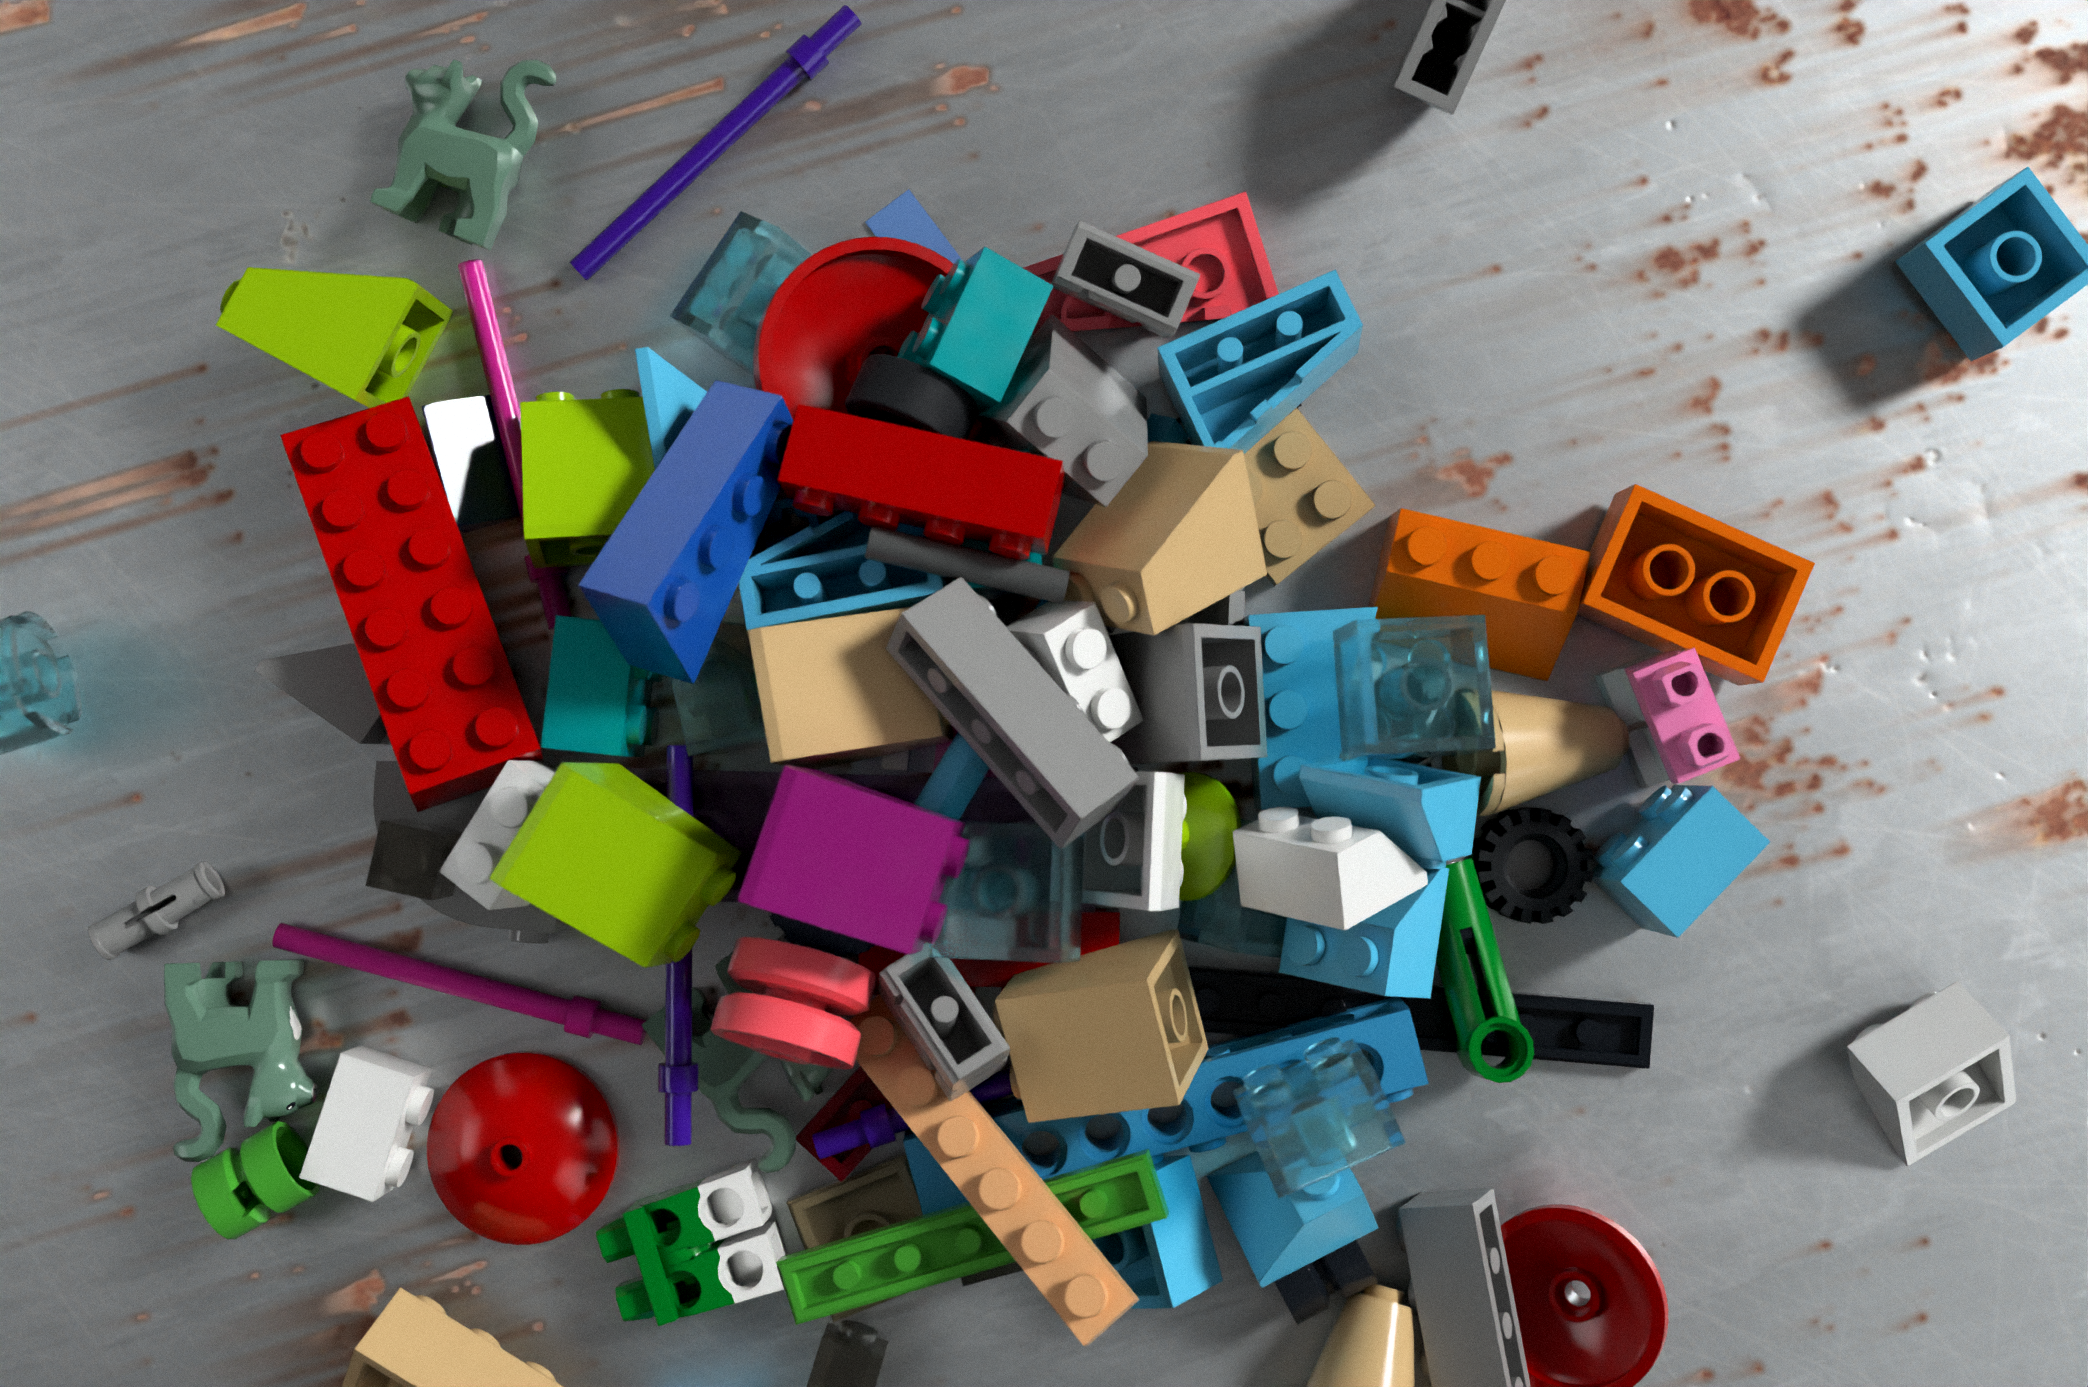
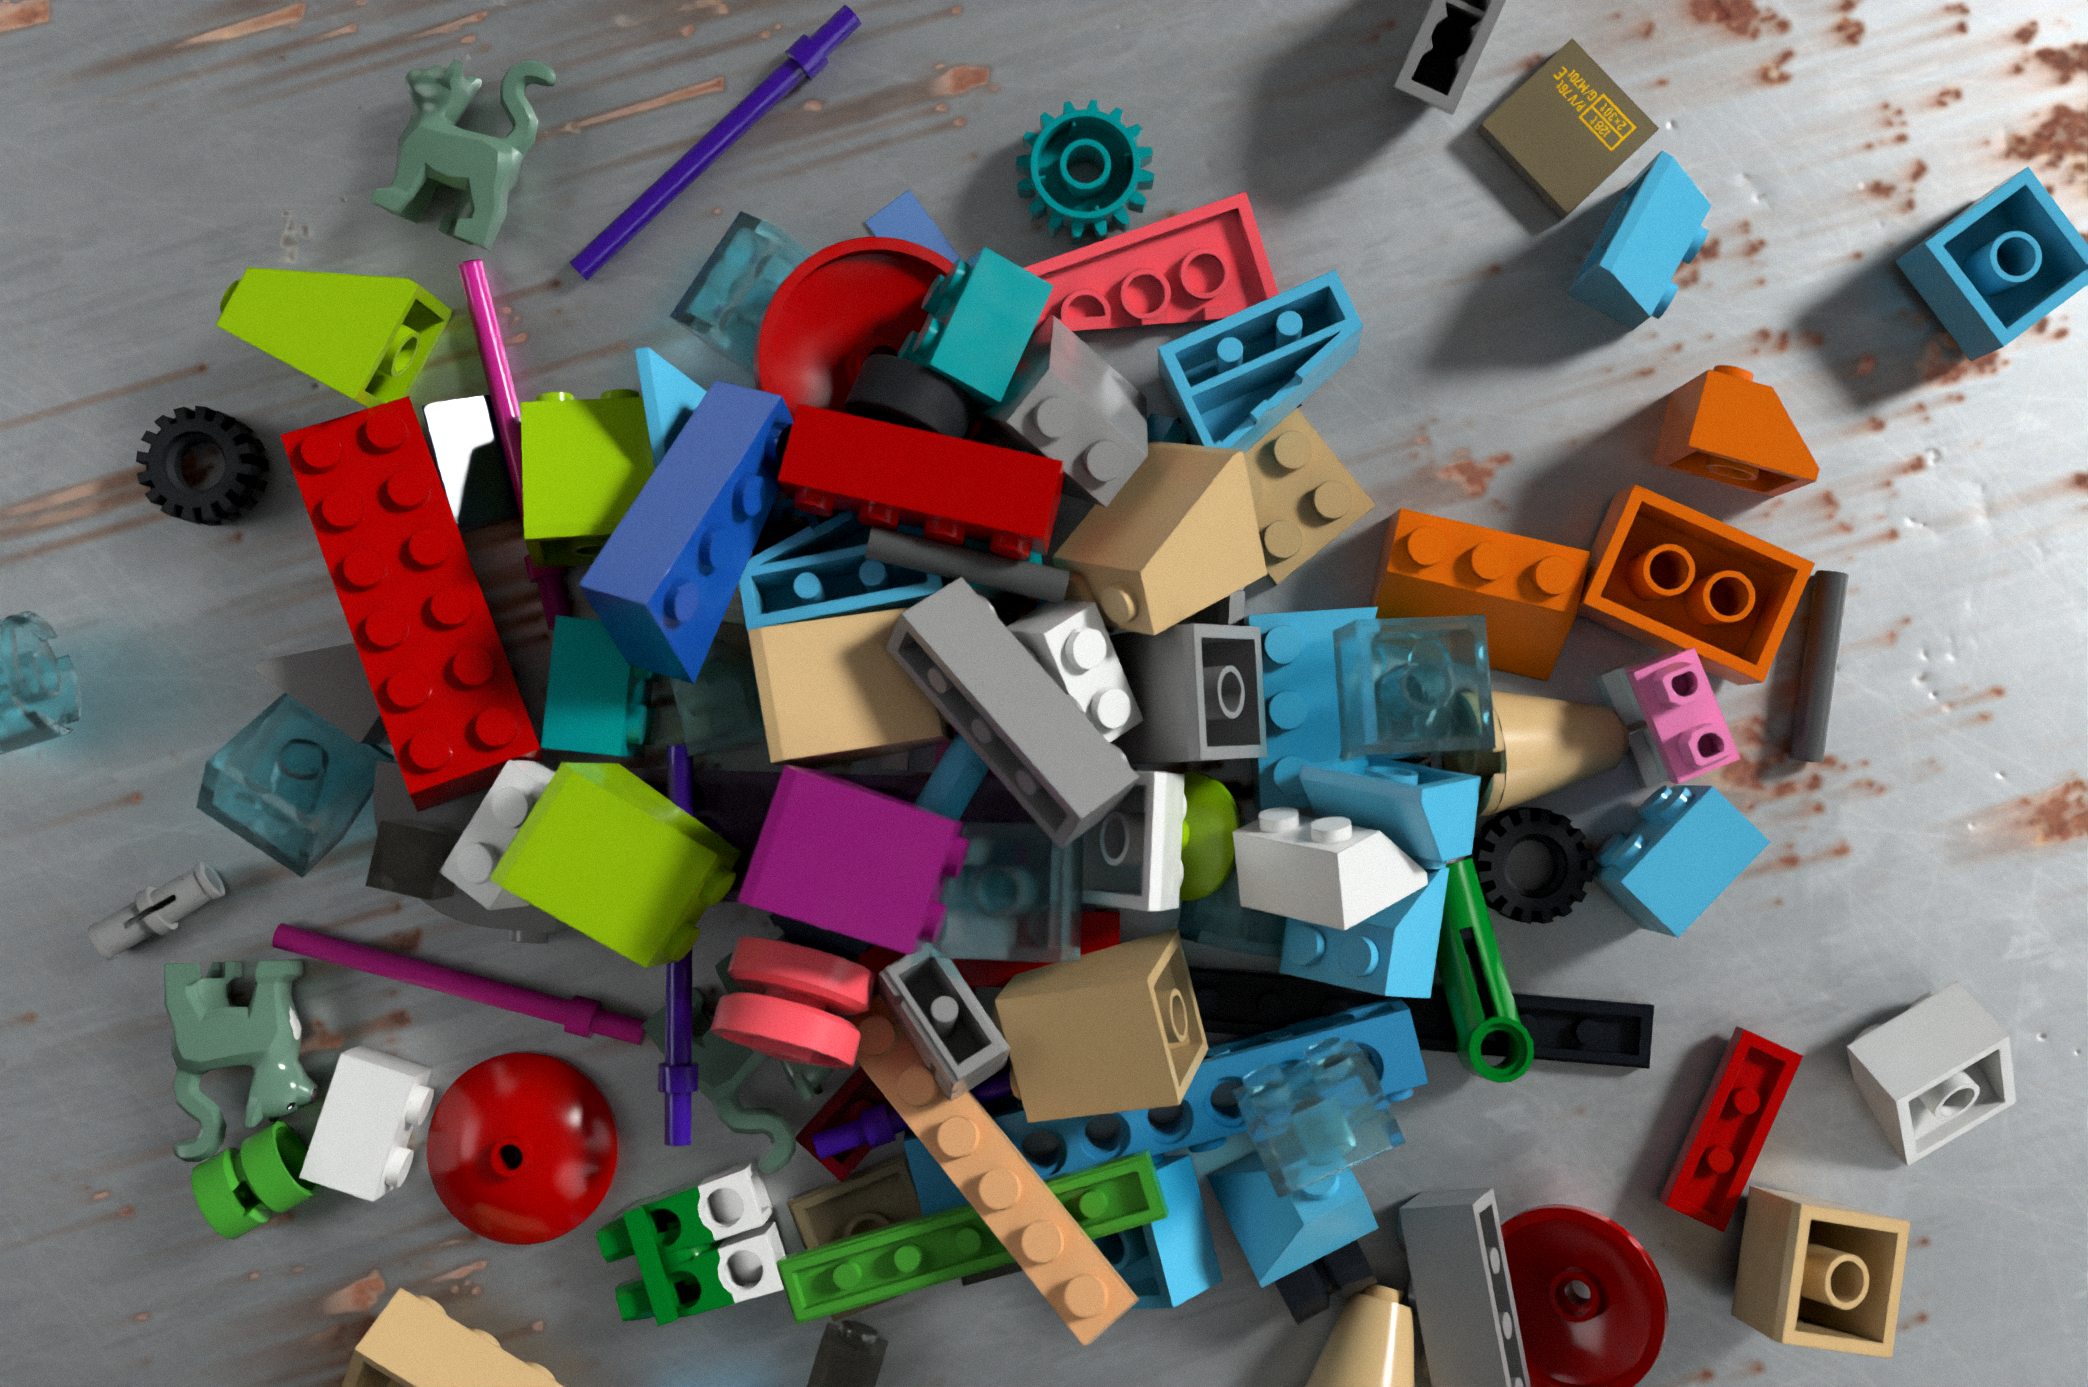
light grey brick [1051,221,1201,338] -> none
none -> black tyre [136,406,269,526]
none -> clear light blue slope [196,692,395,878]
none -> teal gear [1016,100,1154,245]
none -> dark tan tile [1477,38,1659,220]
none -> medium azure slope [1568,151,1712,330]
none -> orange slope [1651,365,1820,498]
none -> red plate [1658,1026,1803,1233]
none -> tan slope [1731,1186,1910,1359]
none -> dark grey piece [1790,570,1849,763]

